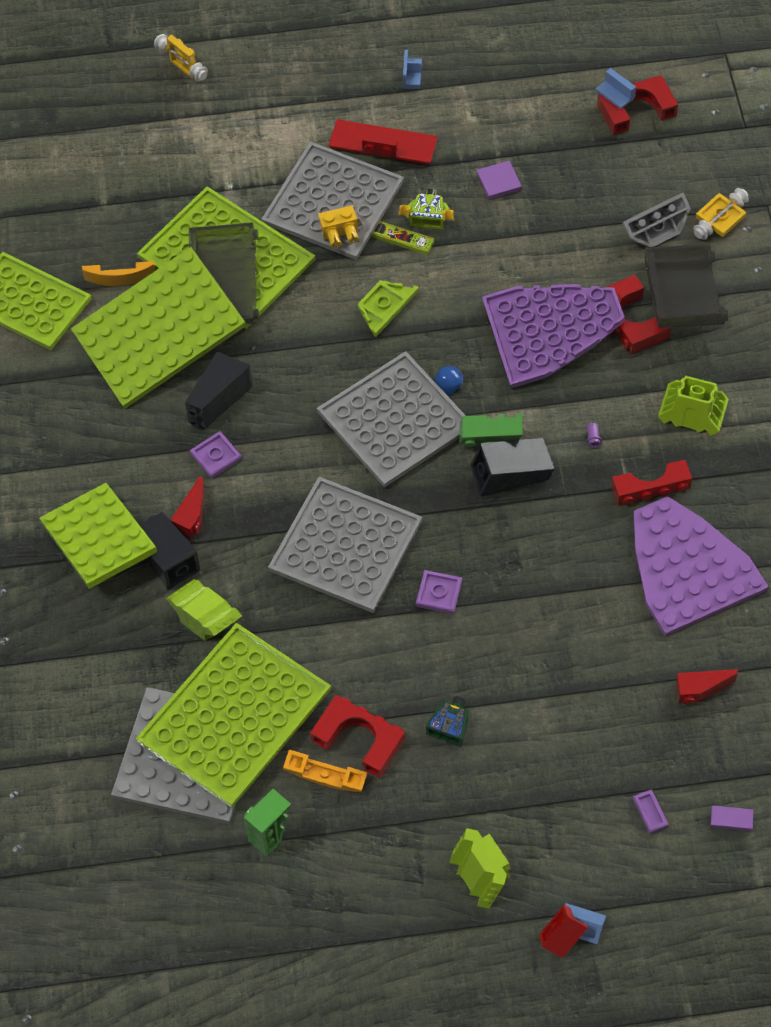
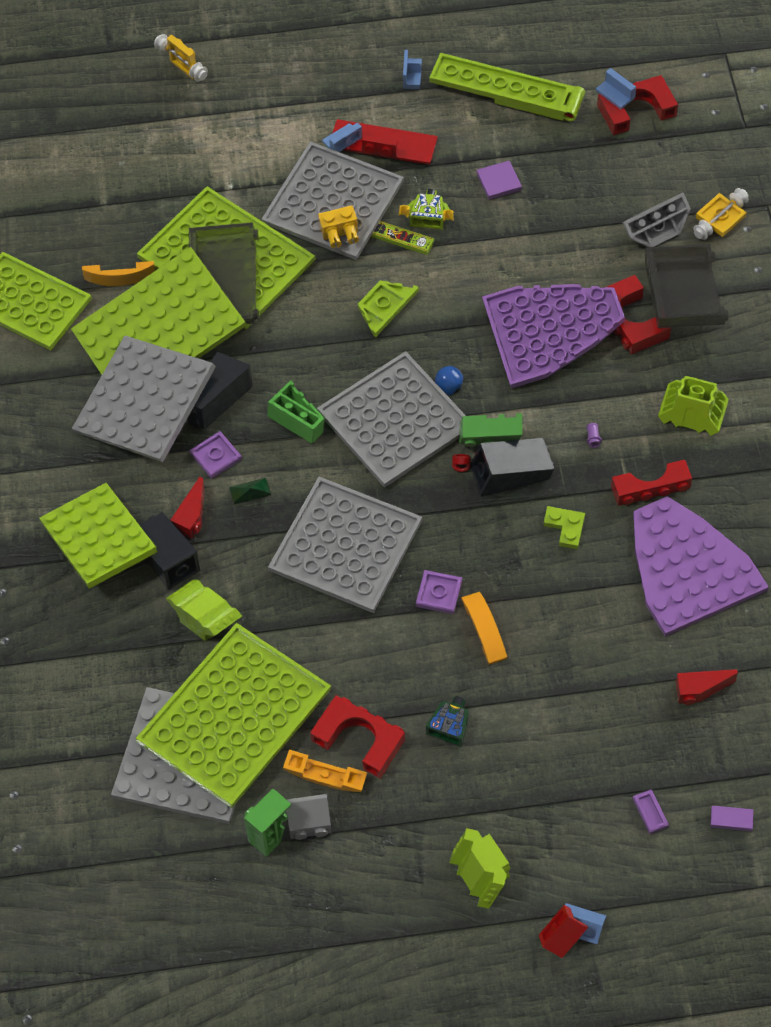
none -> light grey plate [72,336,216,462]
none -> dark green slope [229,478,271,504]
none -> bright green wedge [267,380,325,444]
none -> light grey slope [287,794,332,840]
none -> medium blue panel [322,122,362,152]
none -> lime hinge [429,53,586,121]
none -> red tile [452,454,471,472]
none -> light orange slope [461,592,507,665]
none -> lime plate [544,506,585,549]

